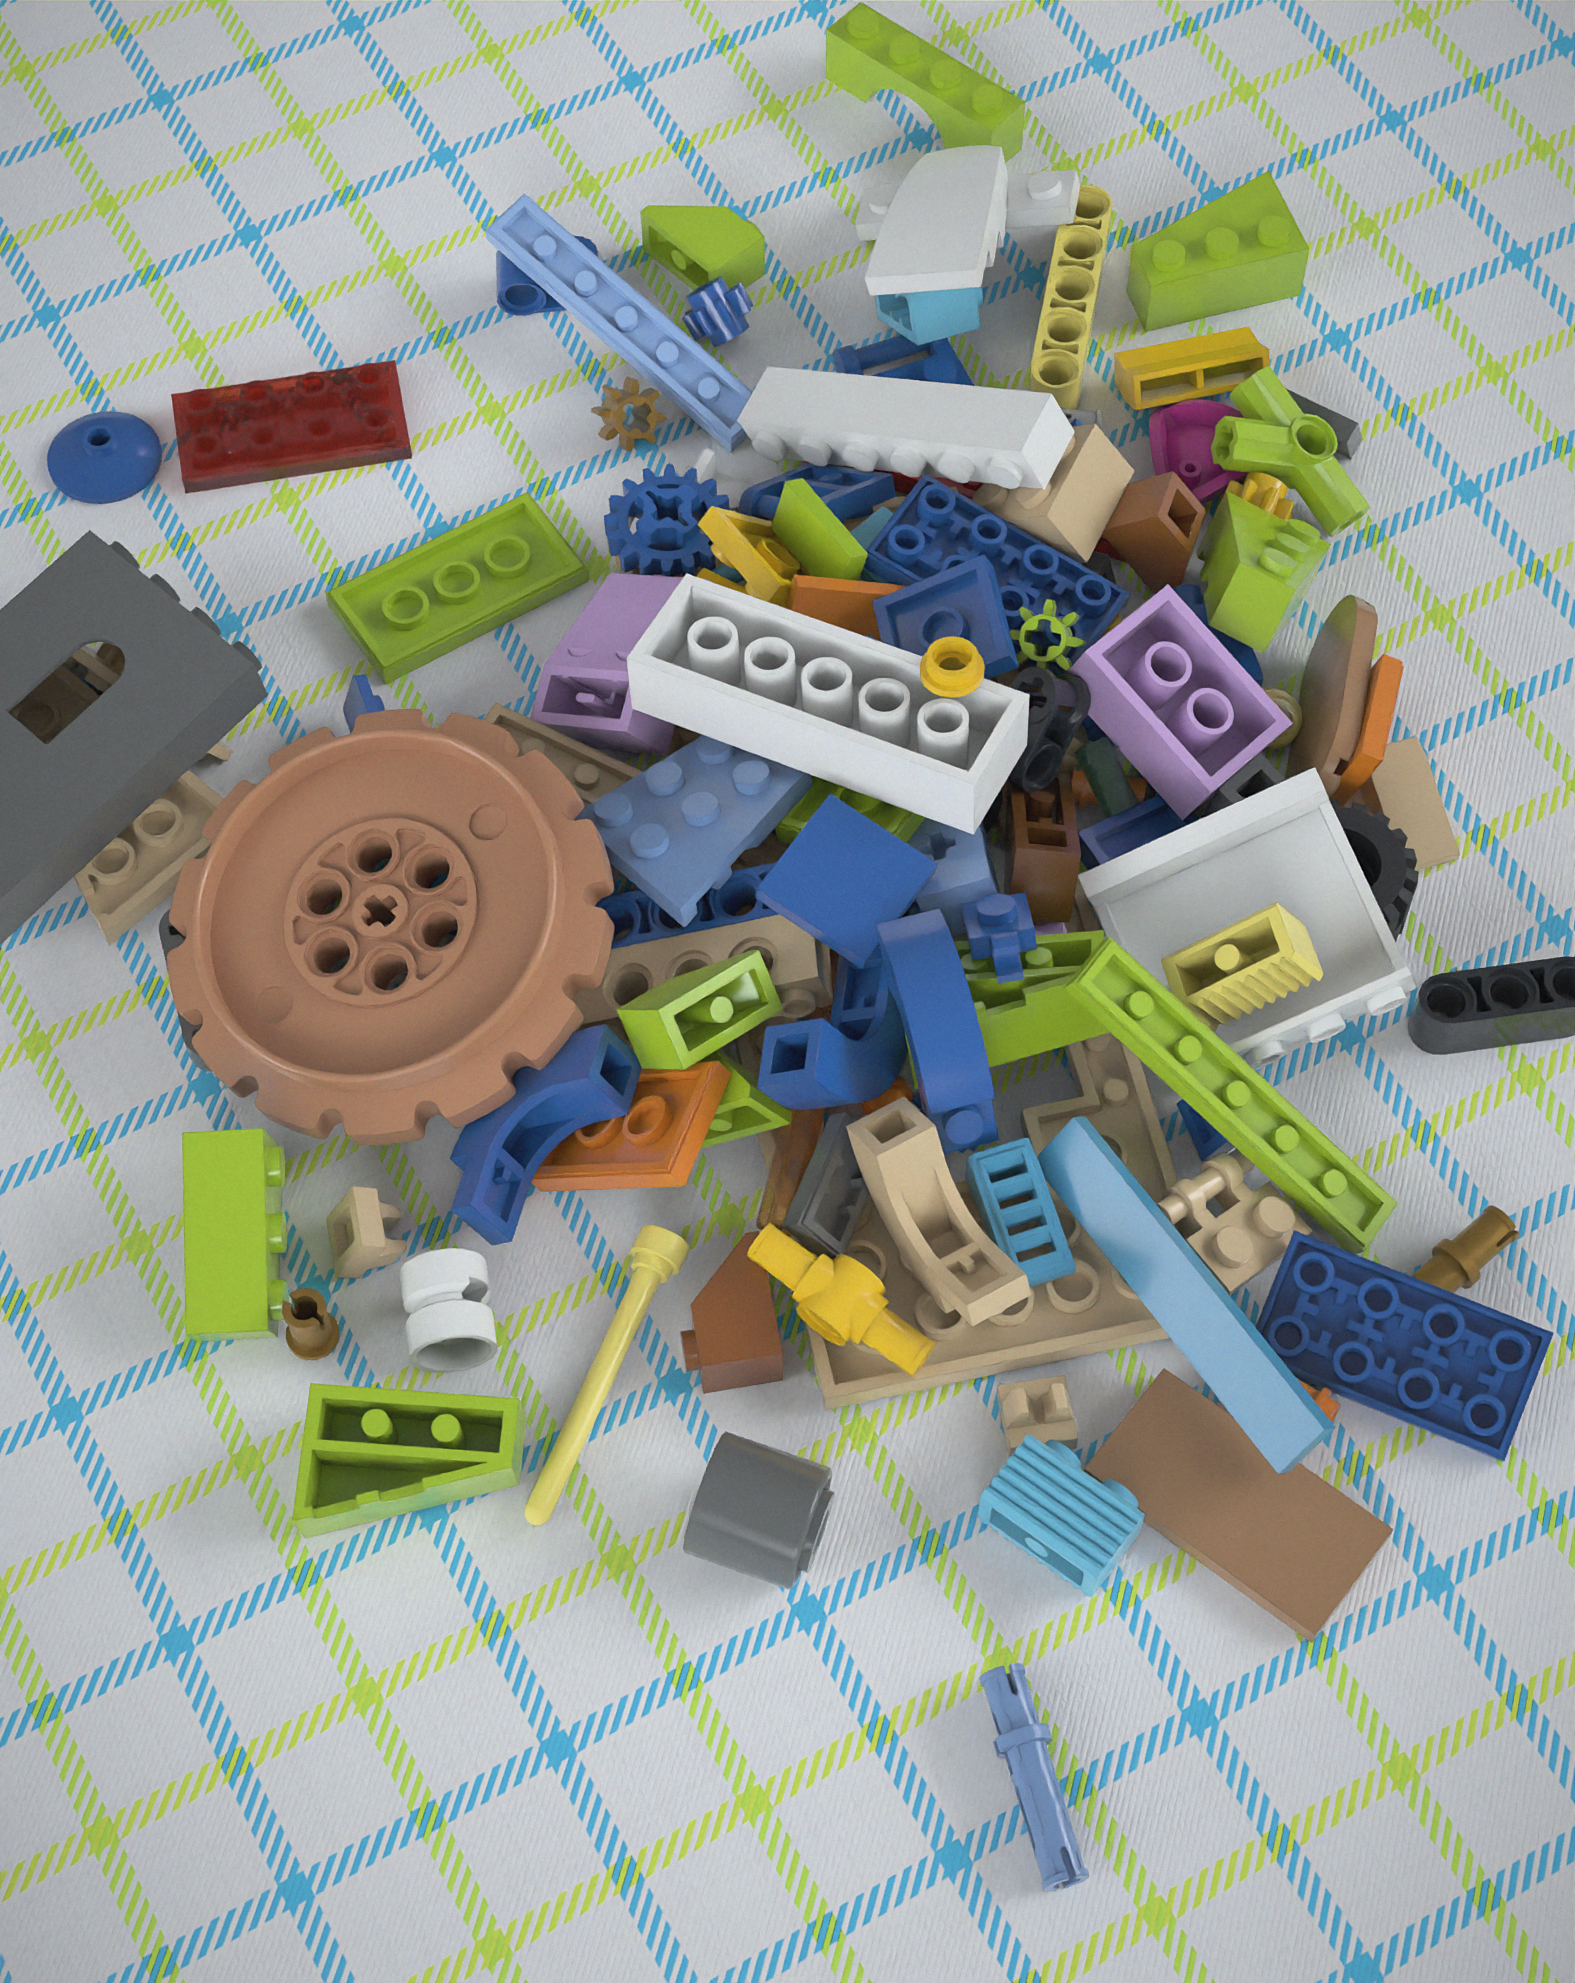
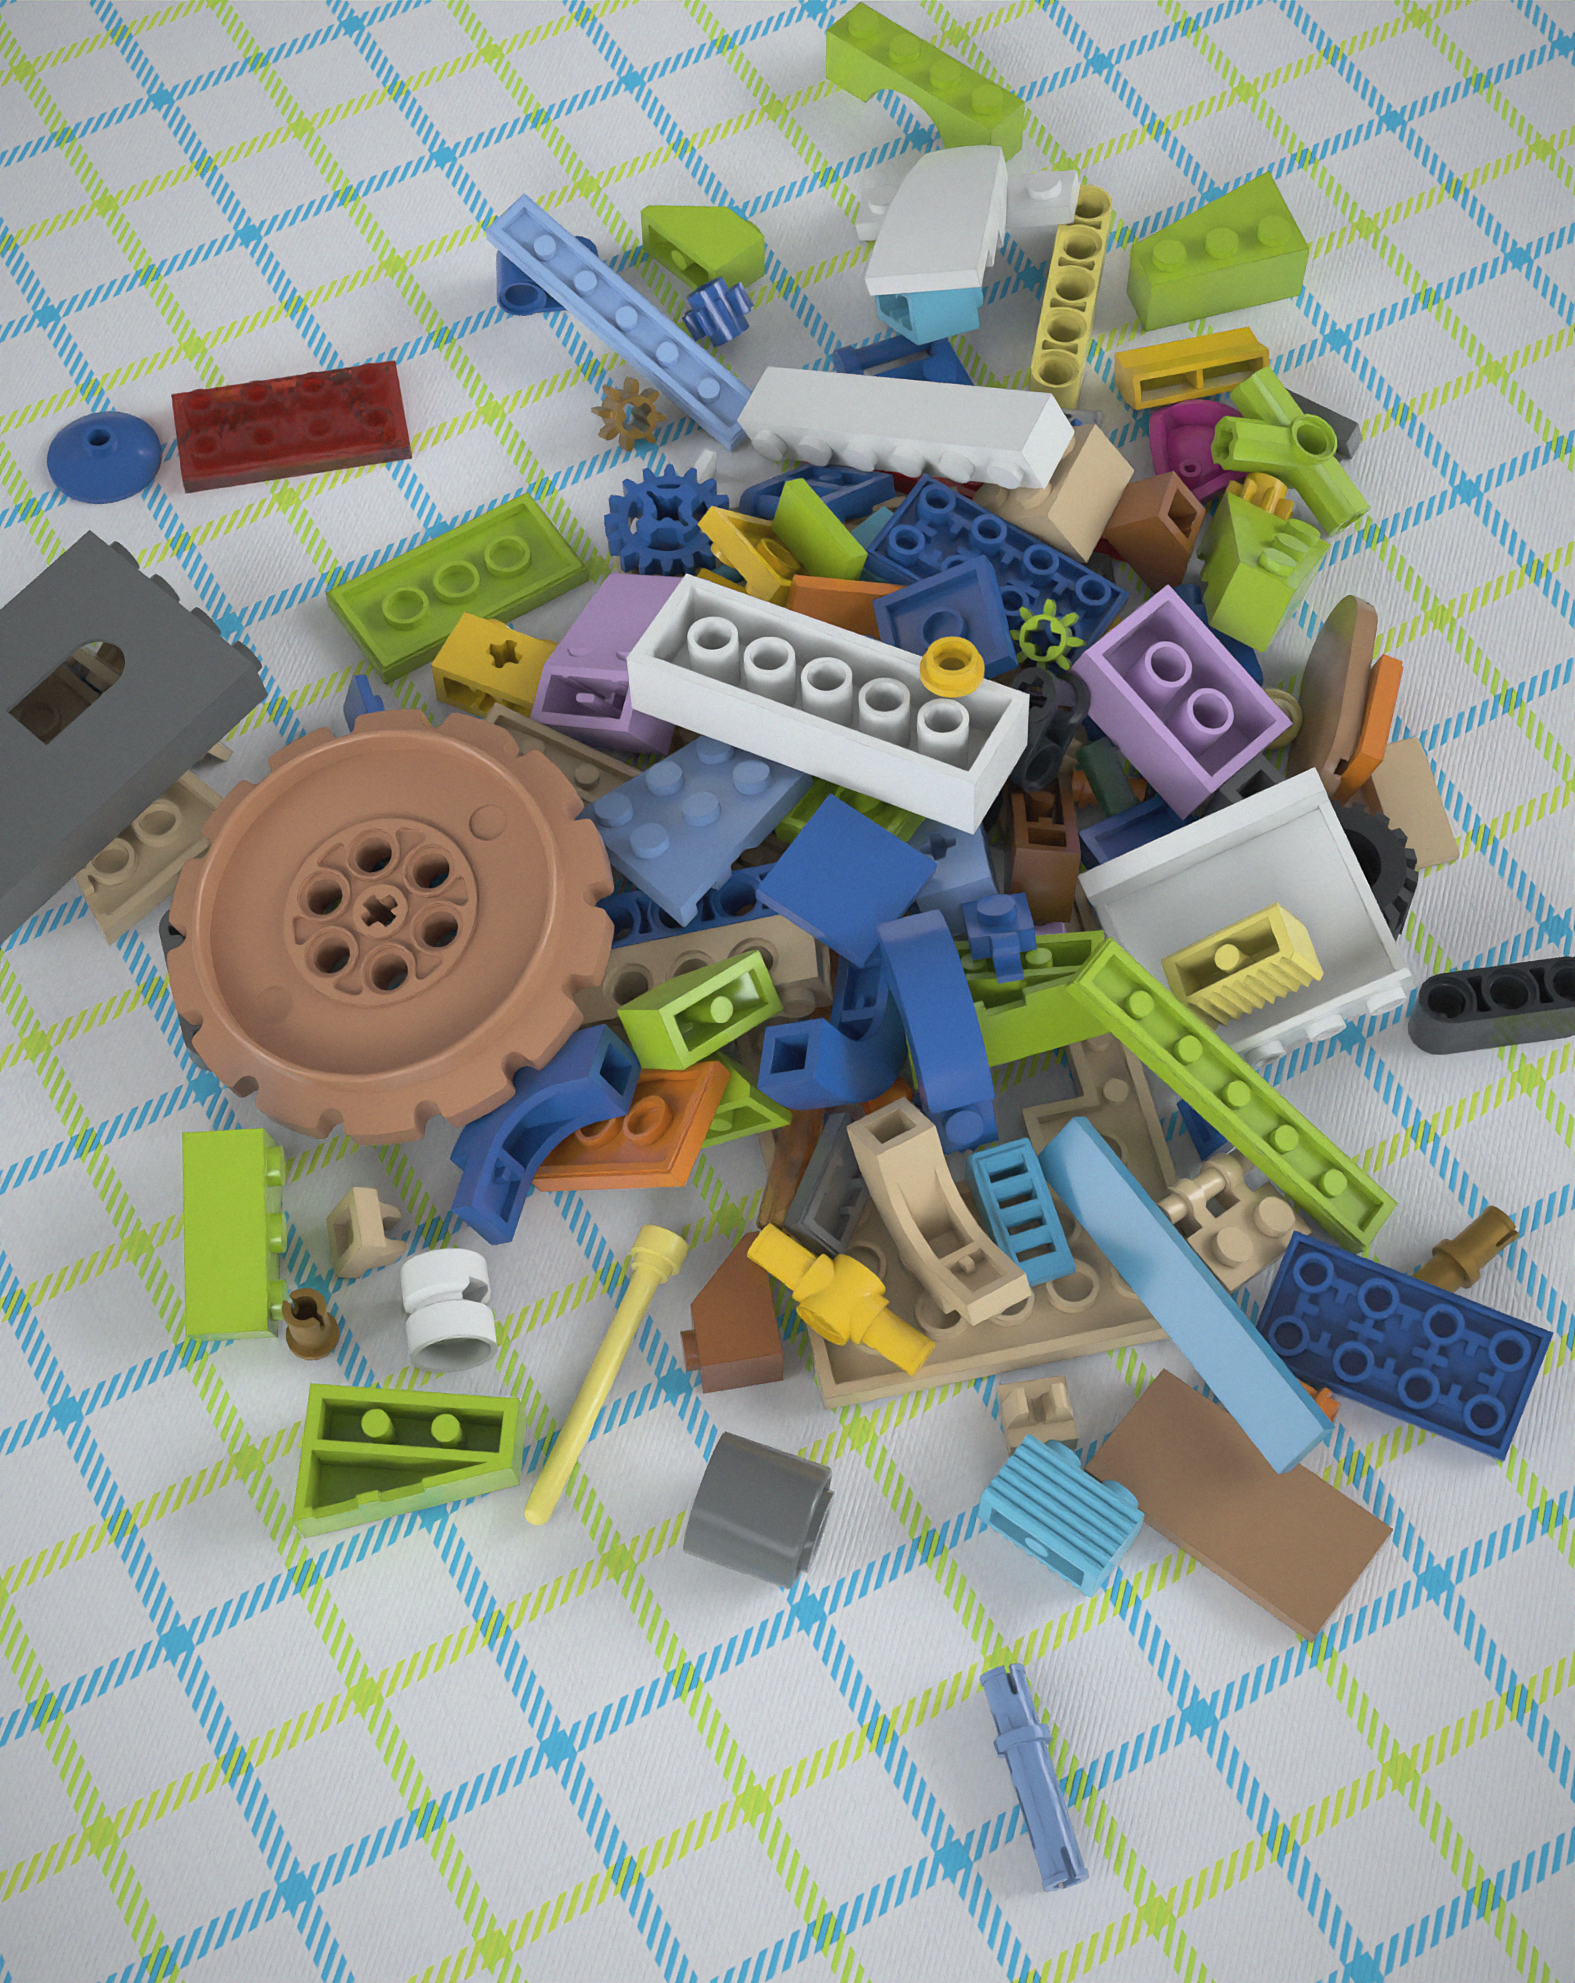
none -> yellow brick [431,612,559,718]

